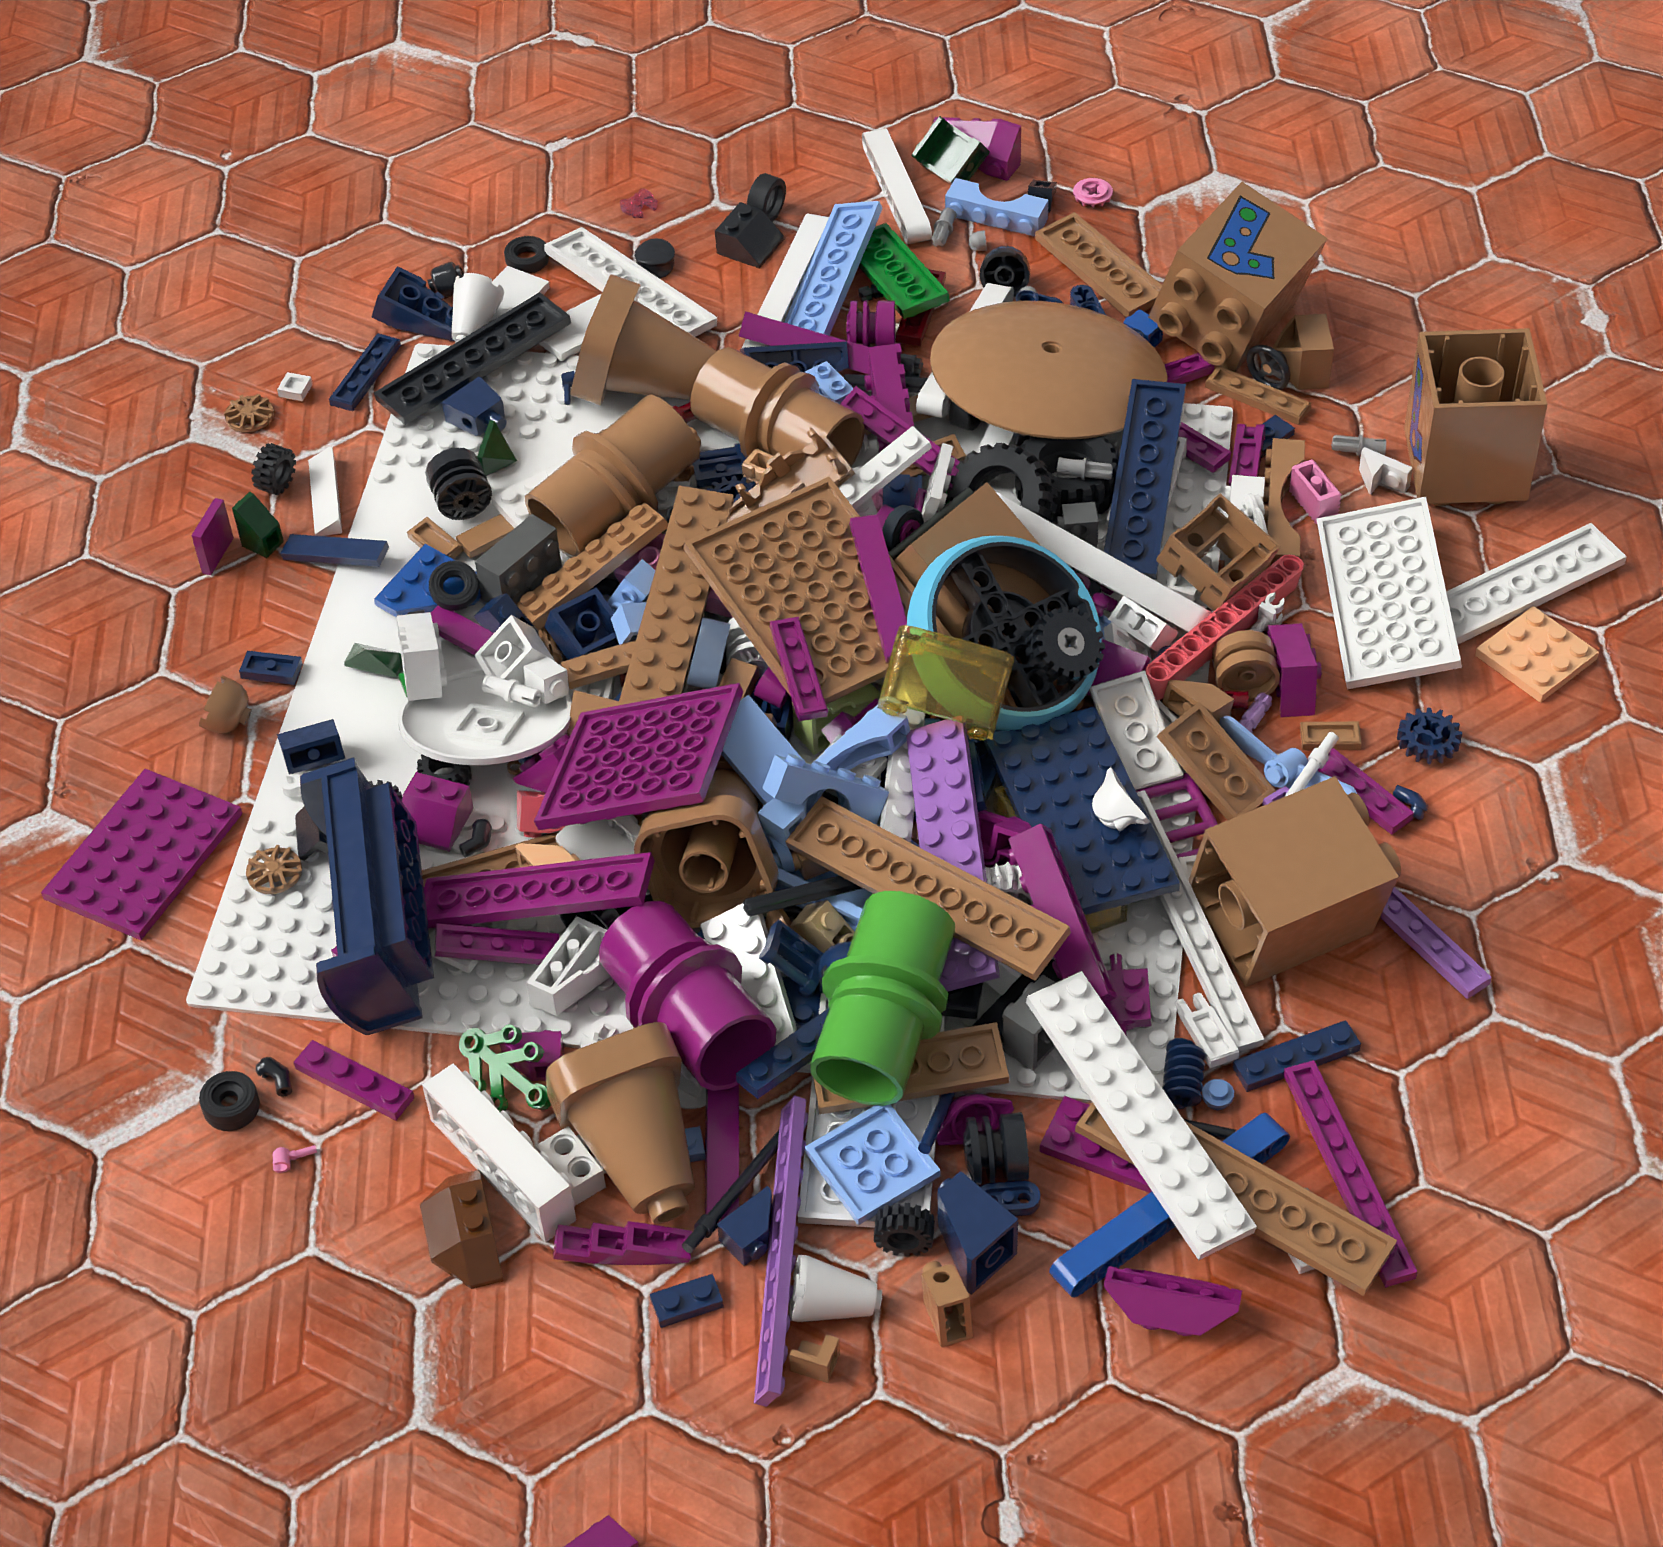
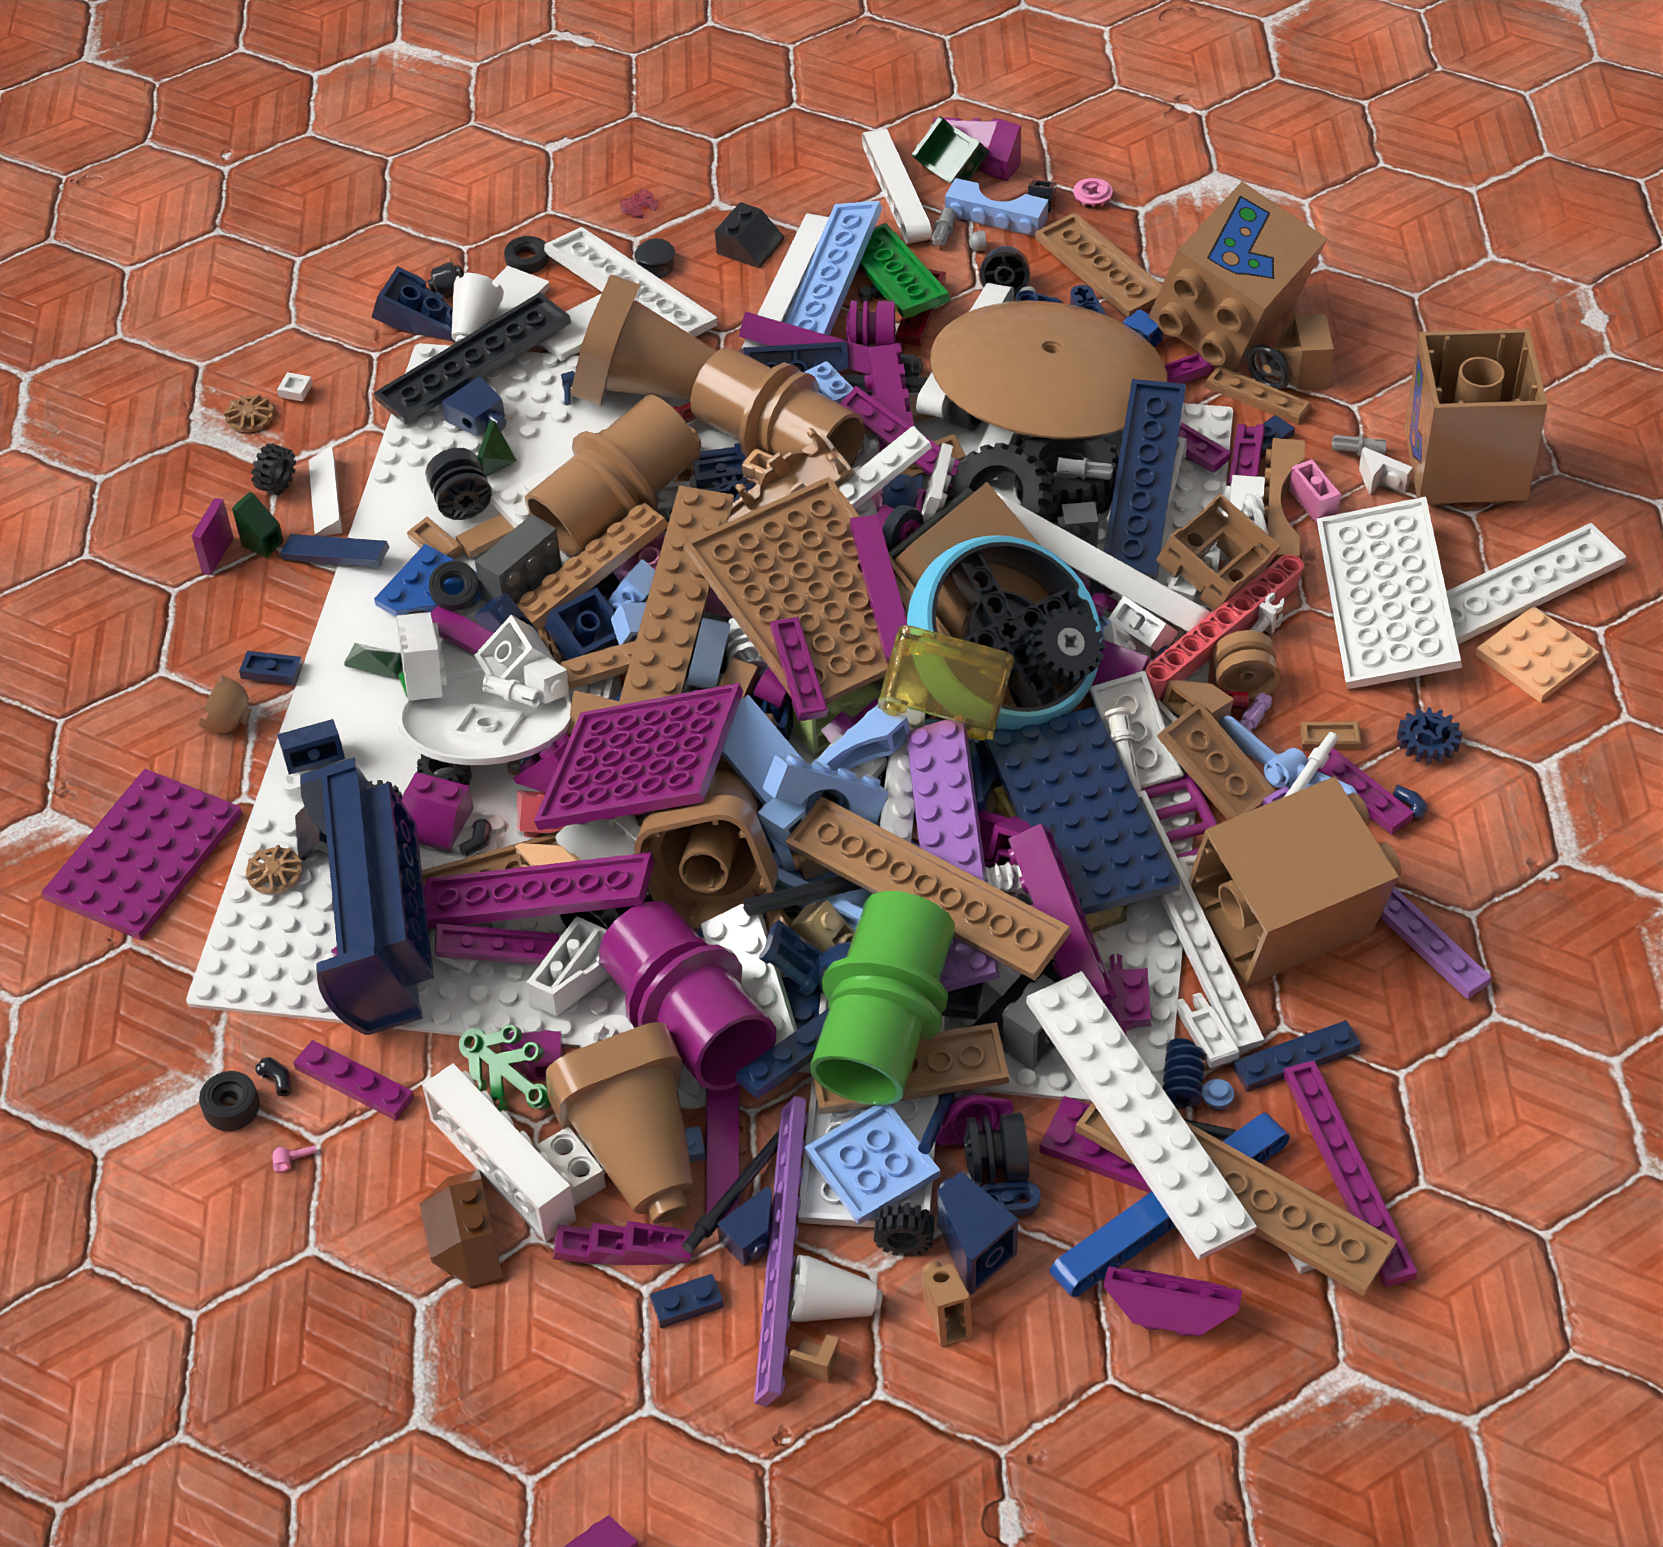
dark blue tile [329,333,401,412] -> none
black tyre [747,173,786,222] -> none
white hat [1092,767,1150,832] -> none
magenta wedge [1268,623,1322,717] -> none
none -> white pin [1104,707,1142,792]

